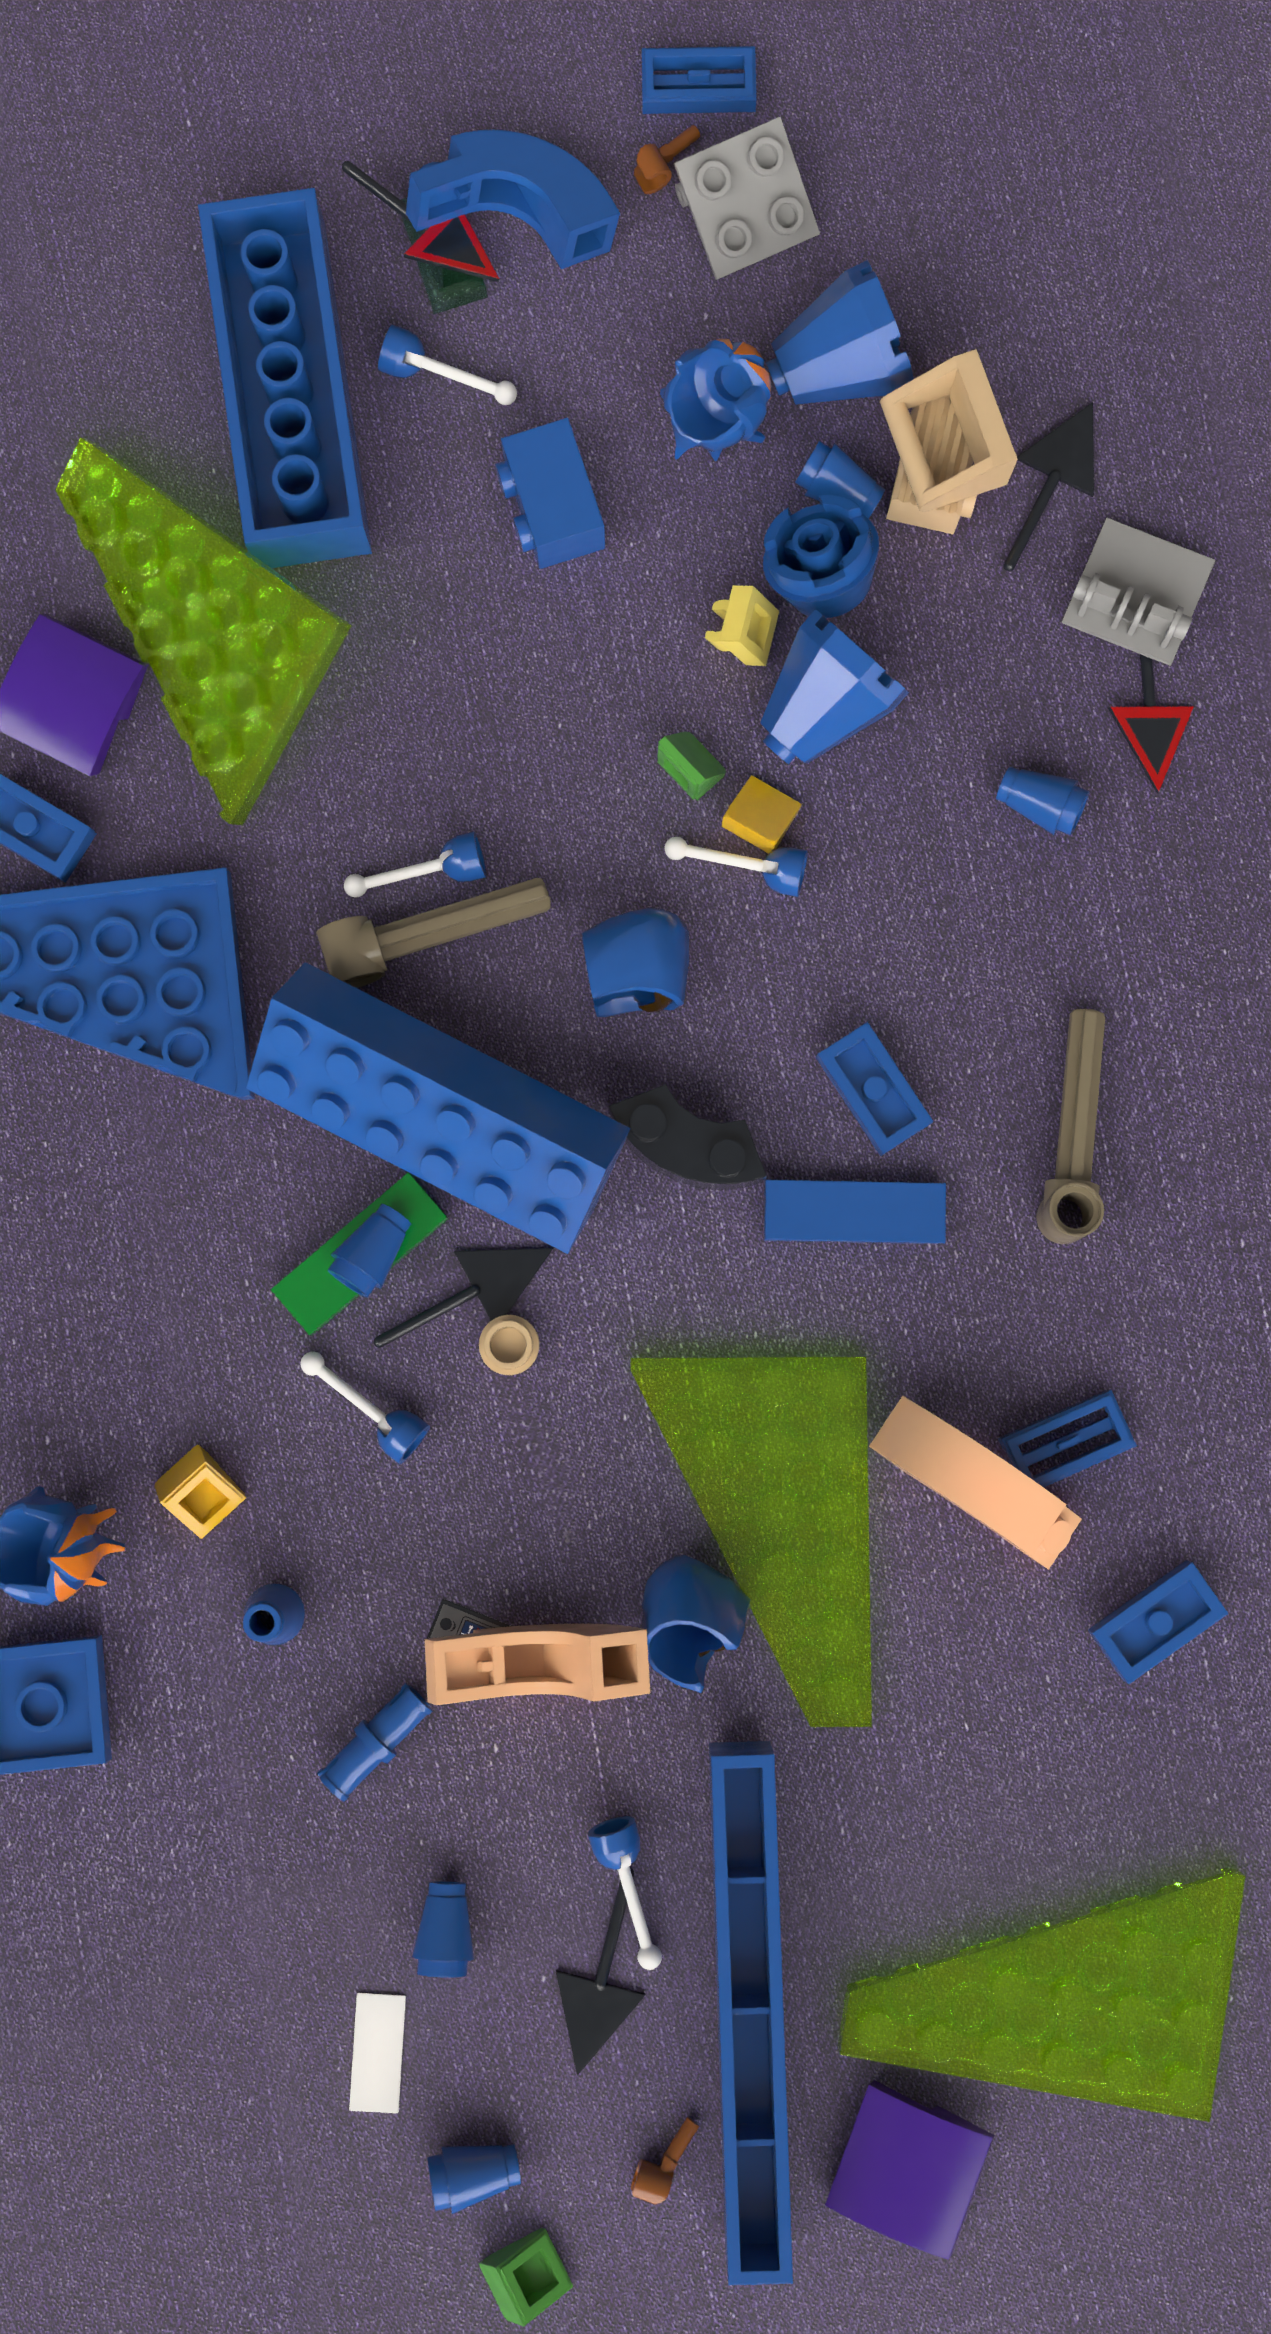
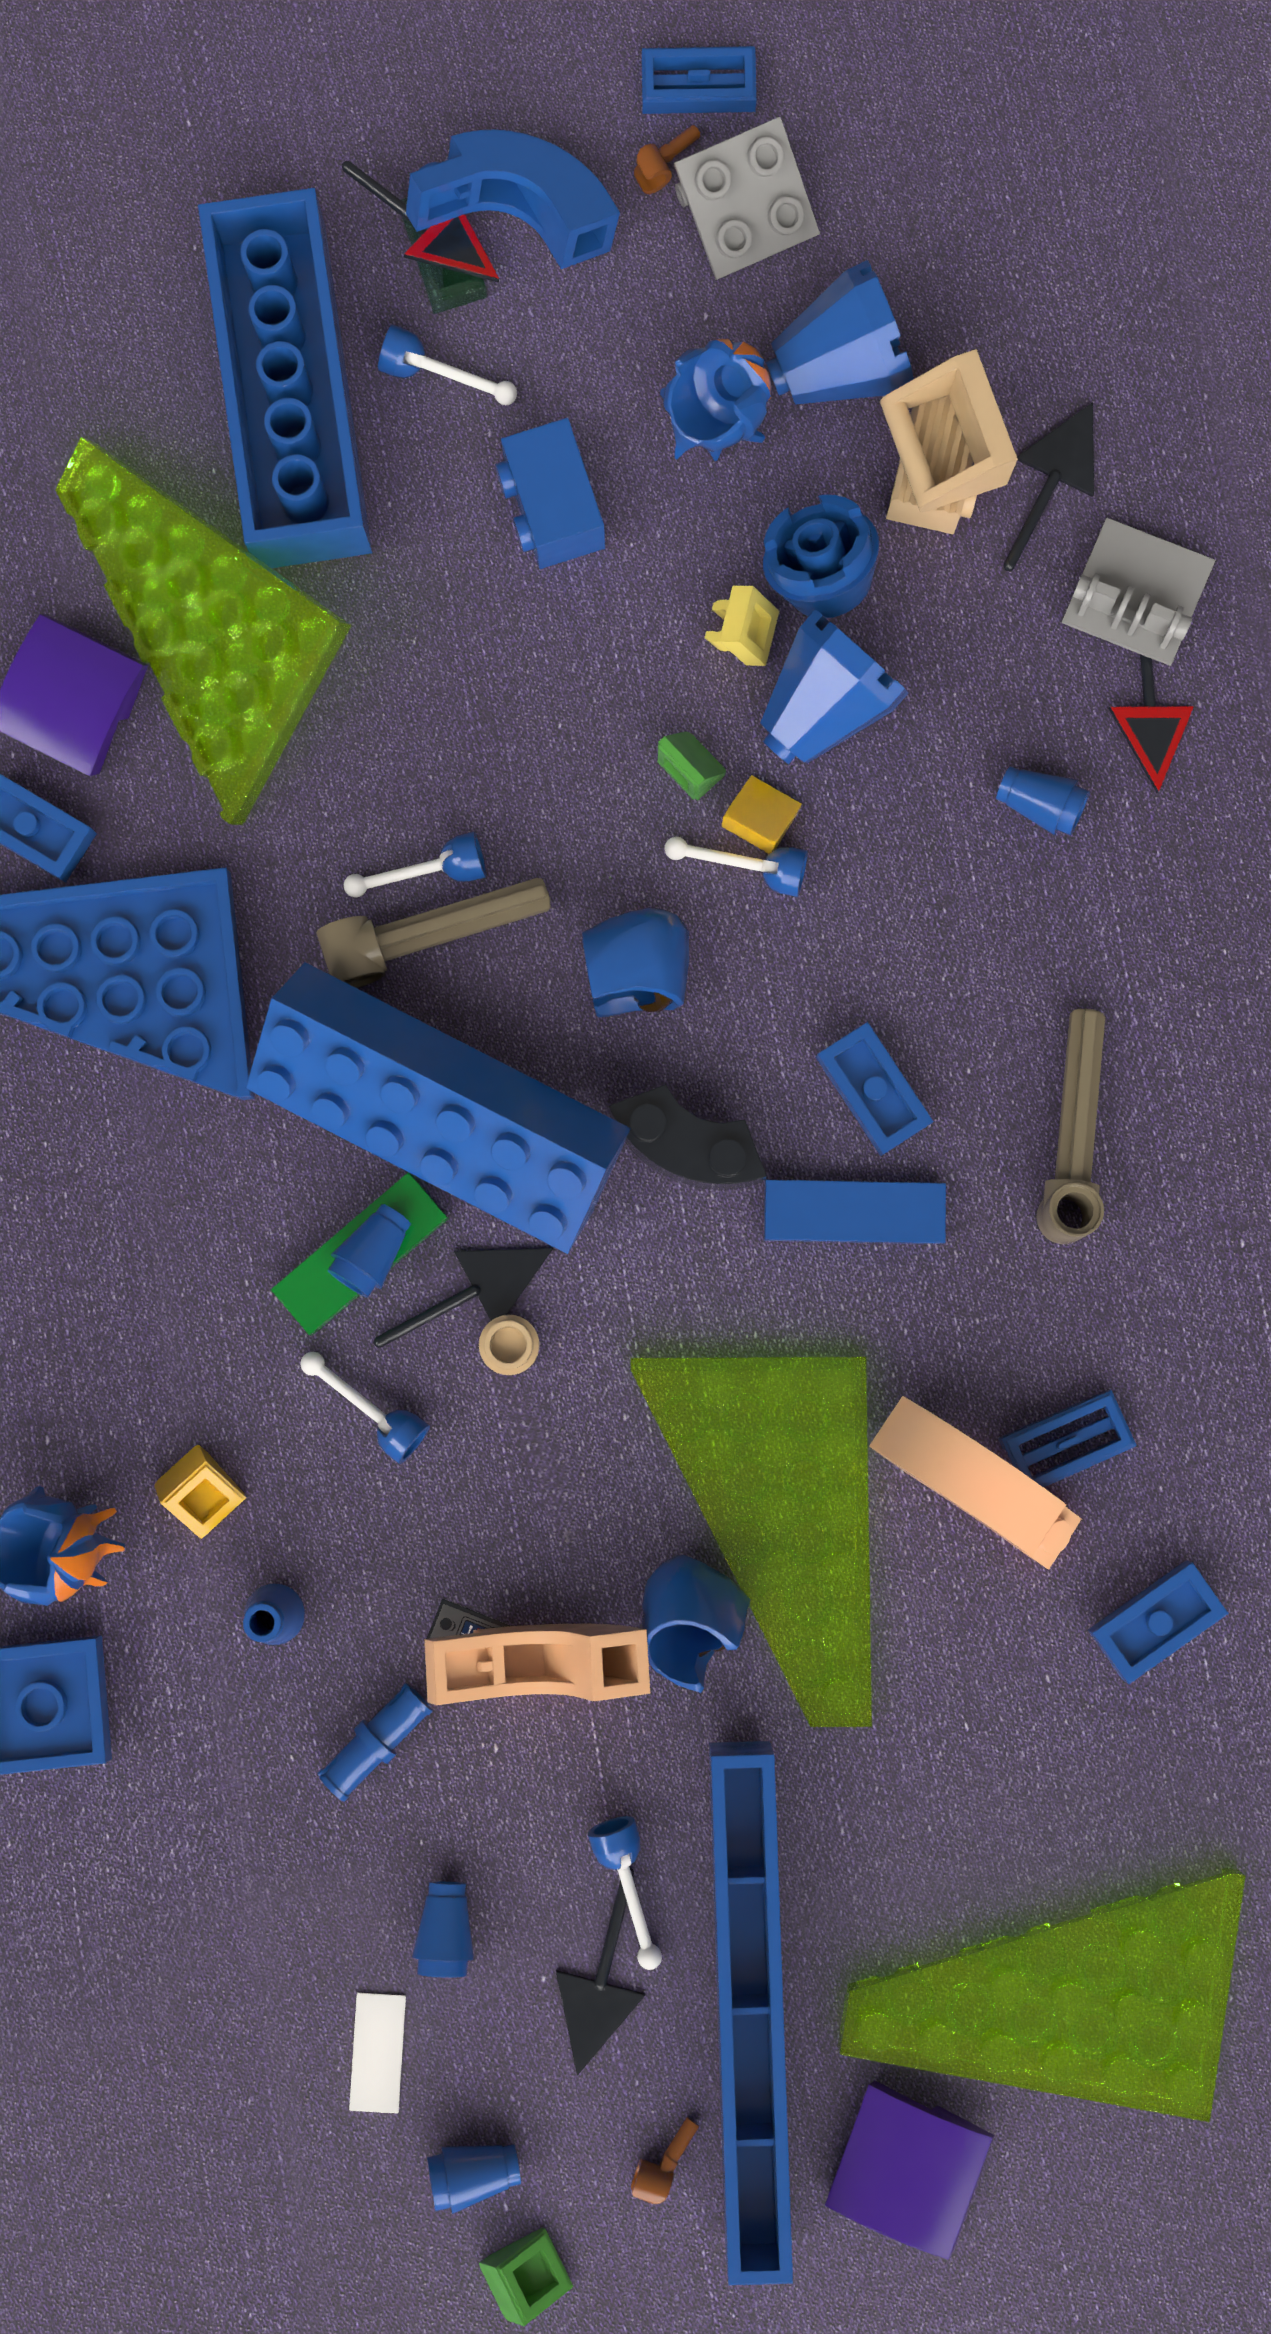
blue cone [795,441,886,519] -> none

